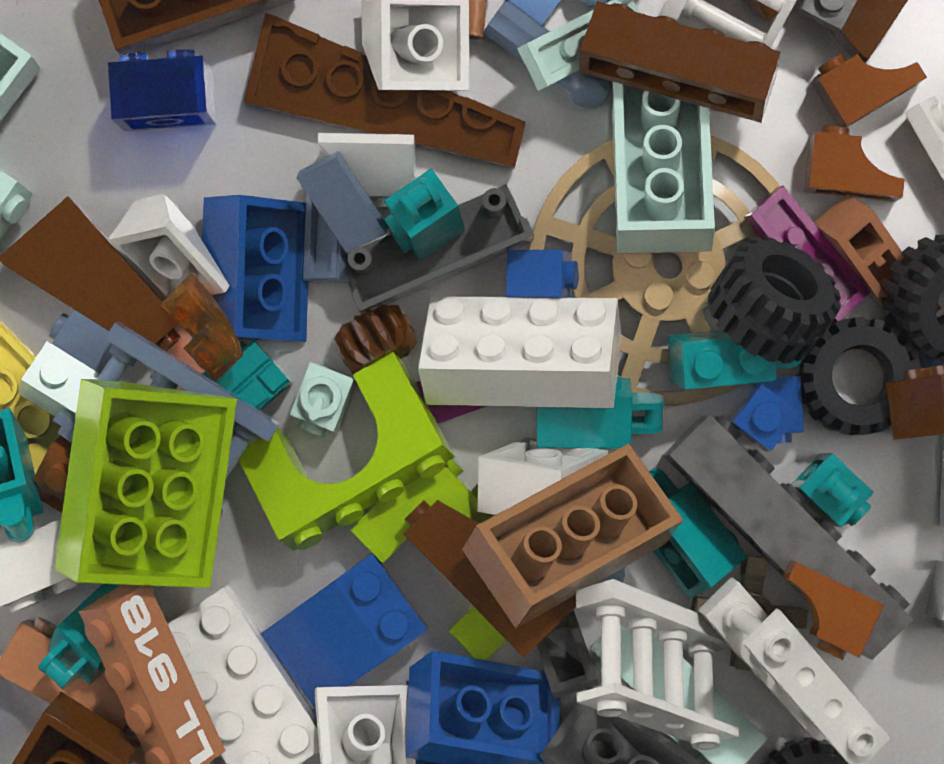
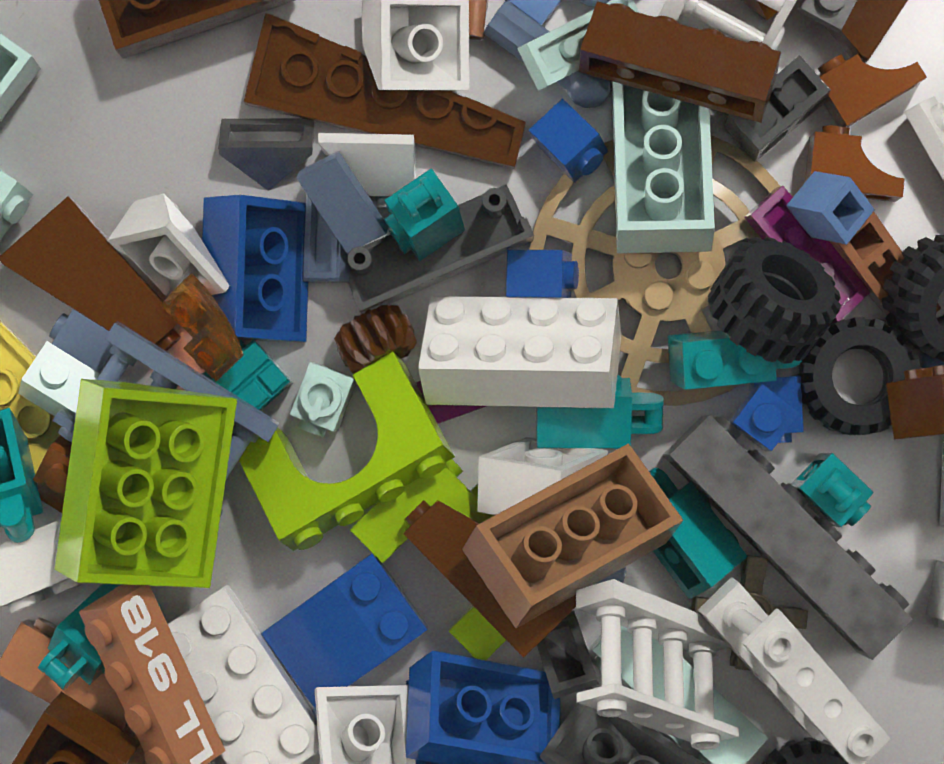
clear blue brick [107,49,216,131] -> none
dark orange arch [782,560,884,660] -> none
none -> flat silver slope [218,118,314,191]
none -> blue brick [529,98,609,183]
none -> dark grey brick [725,55,831,162]
none -> medium blue brick [786,171,875,245]

